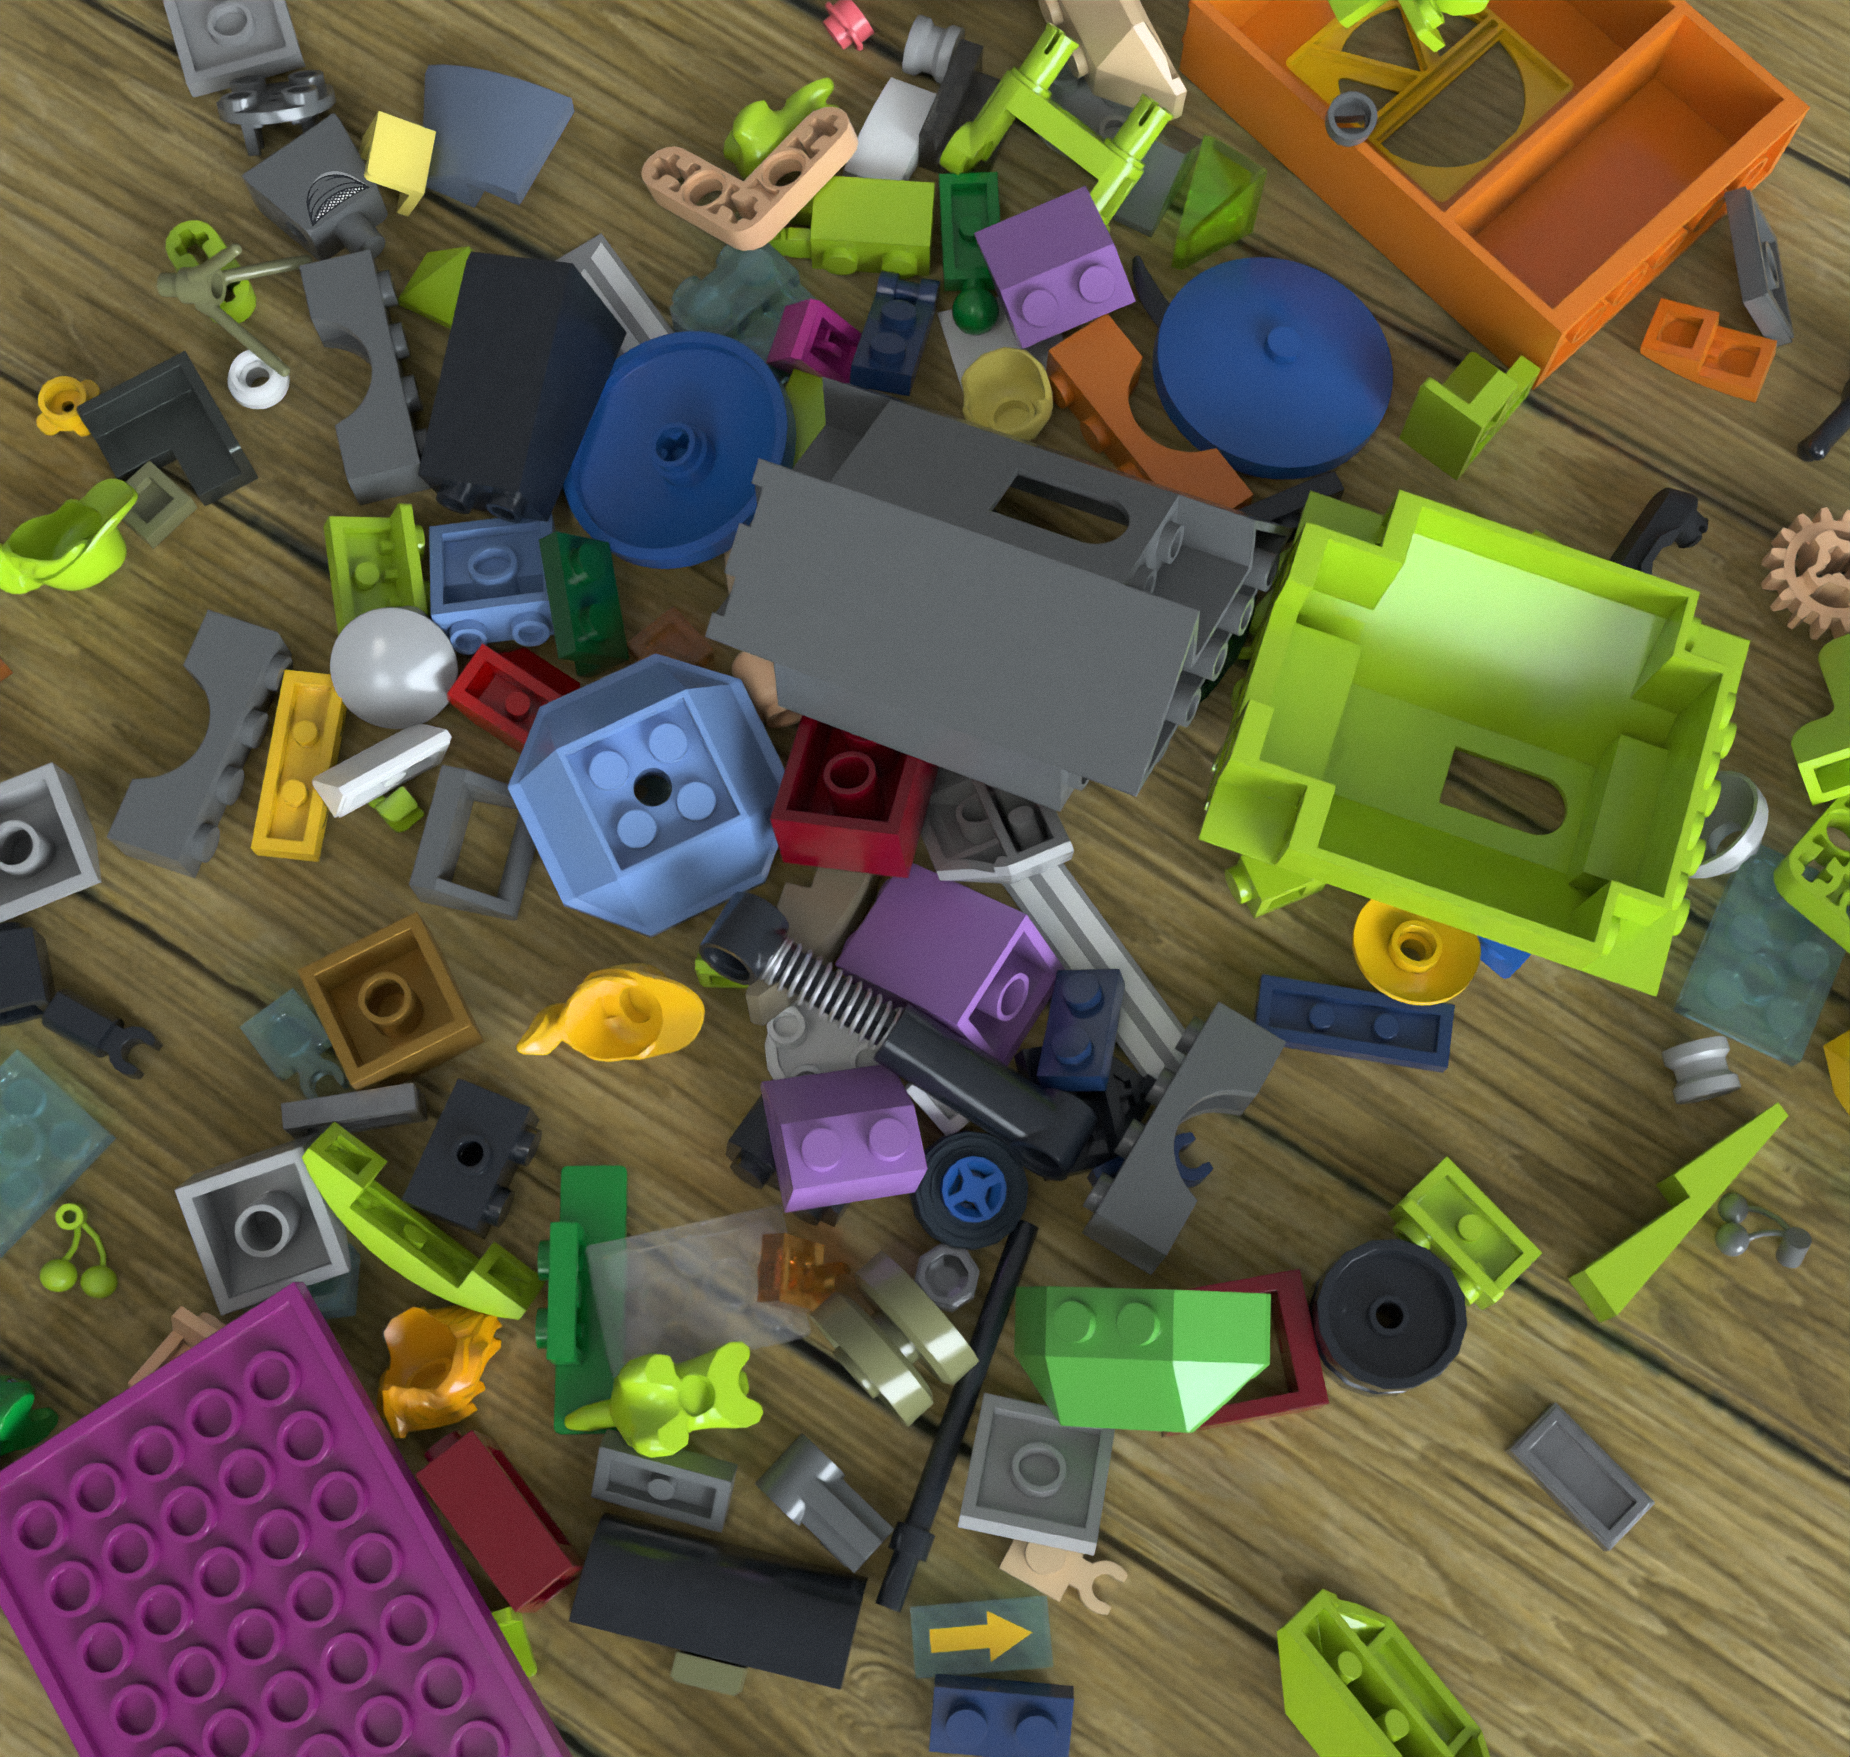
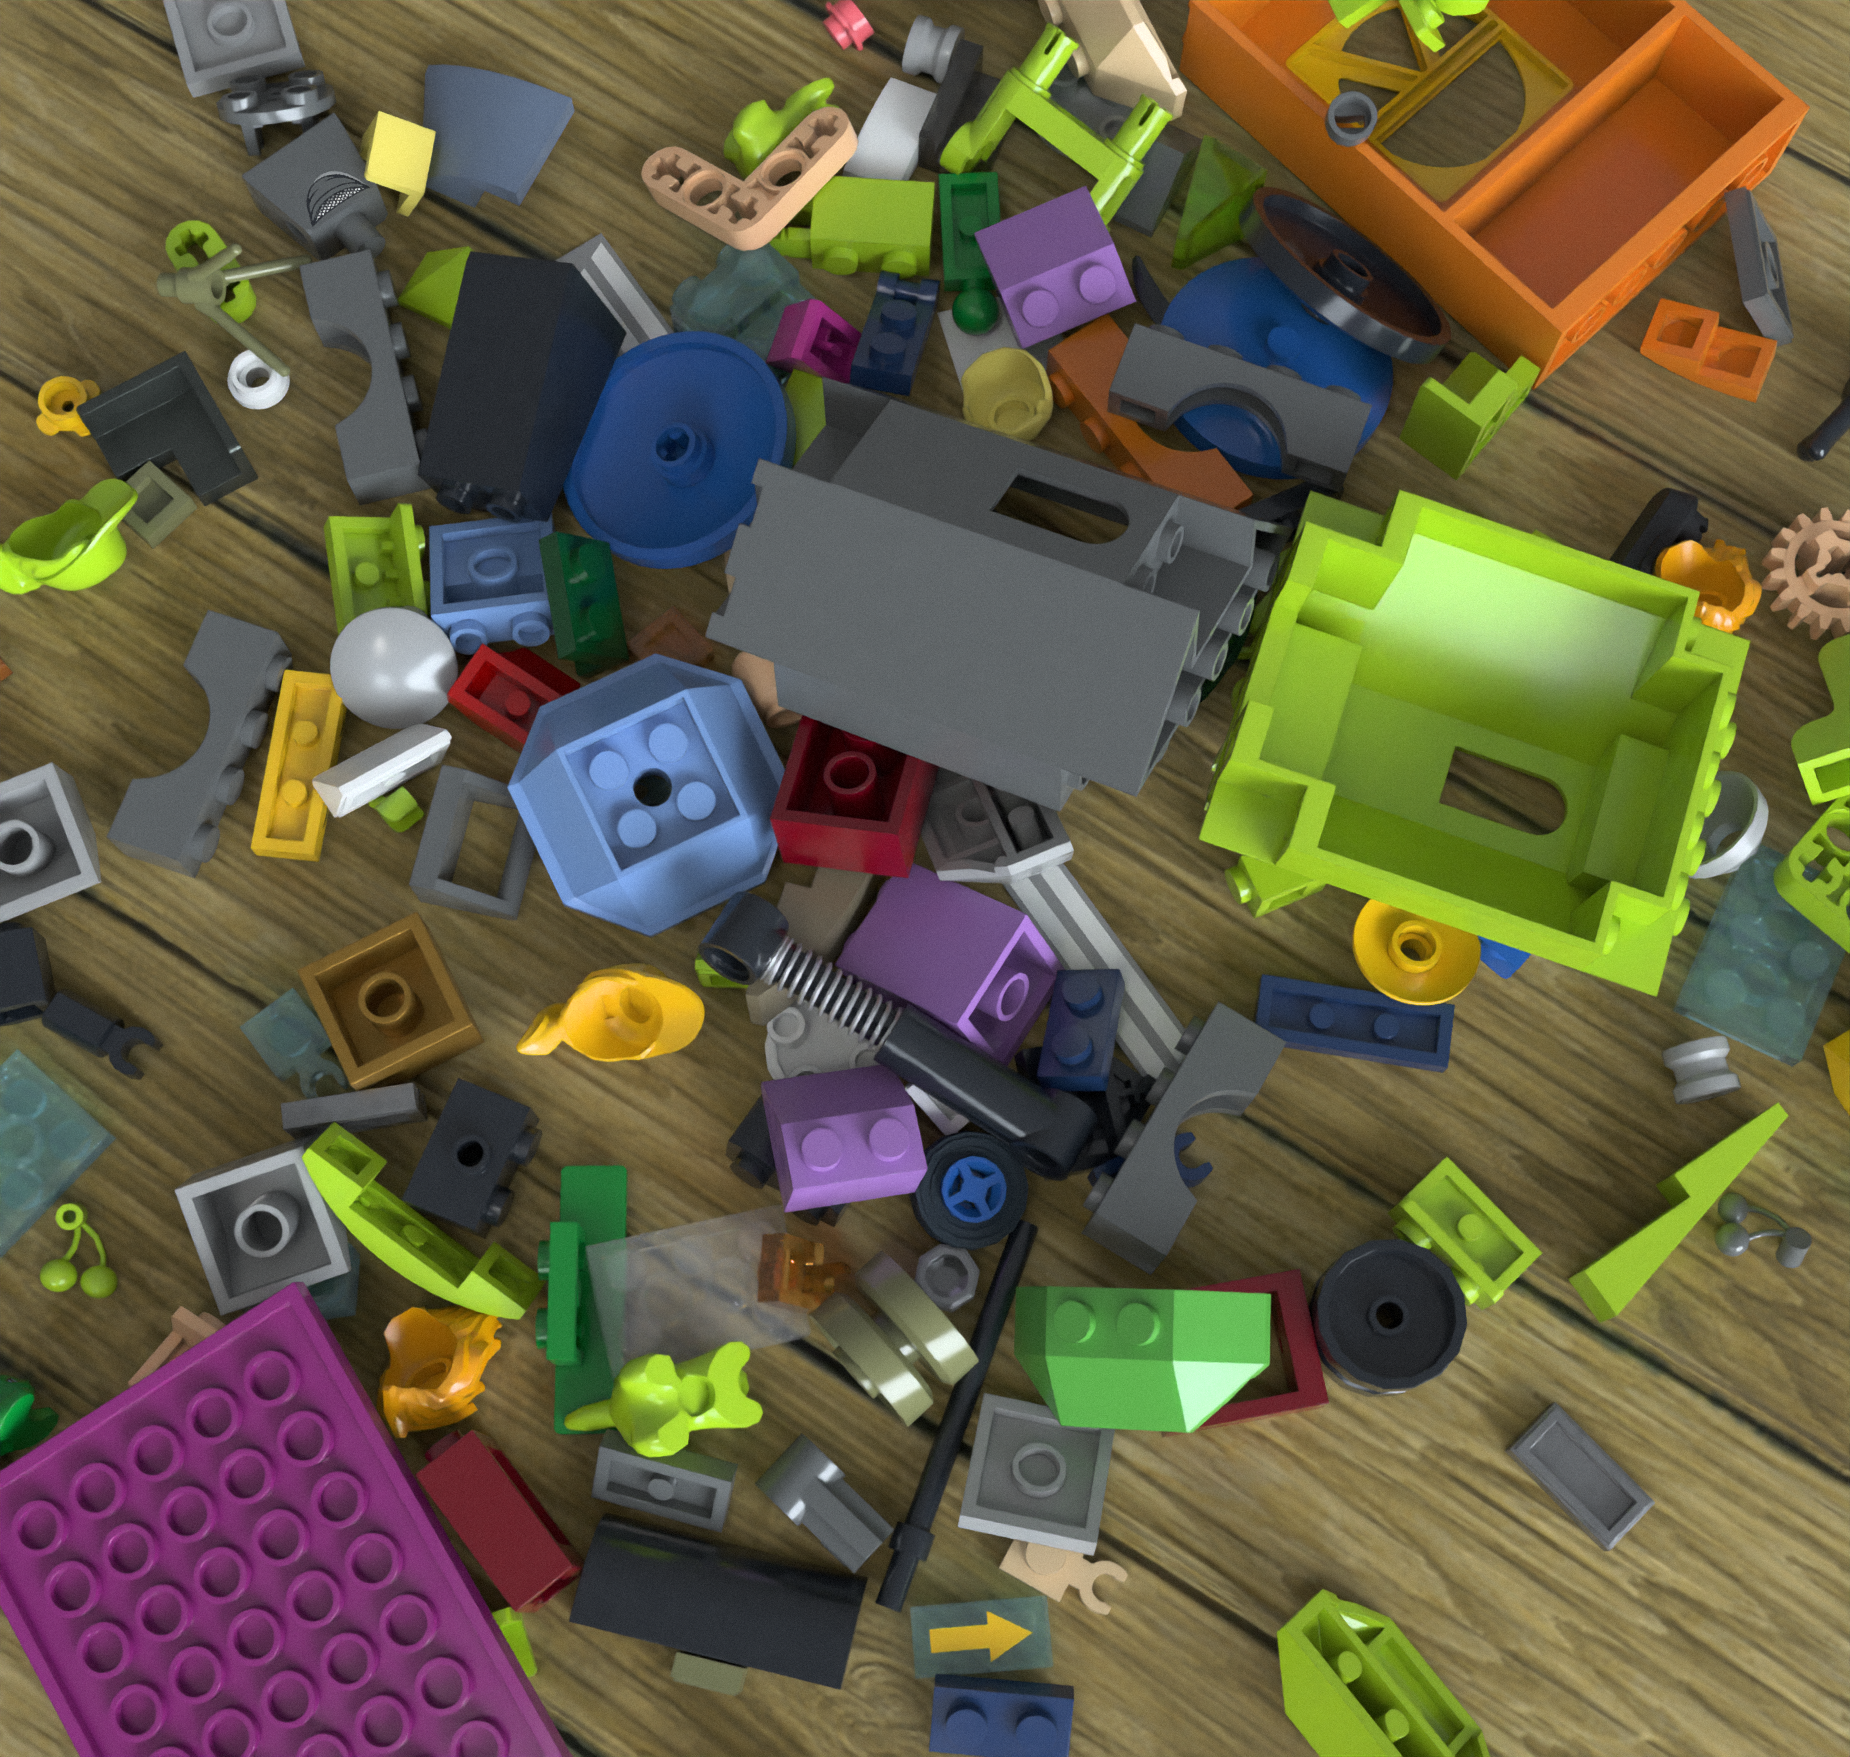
none -> dark grey arch [1107,323,1372,493]
none -> black dish [1238,187,1451,364]
none -> light orange hair [1652,539,1762,634]

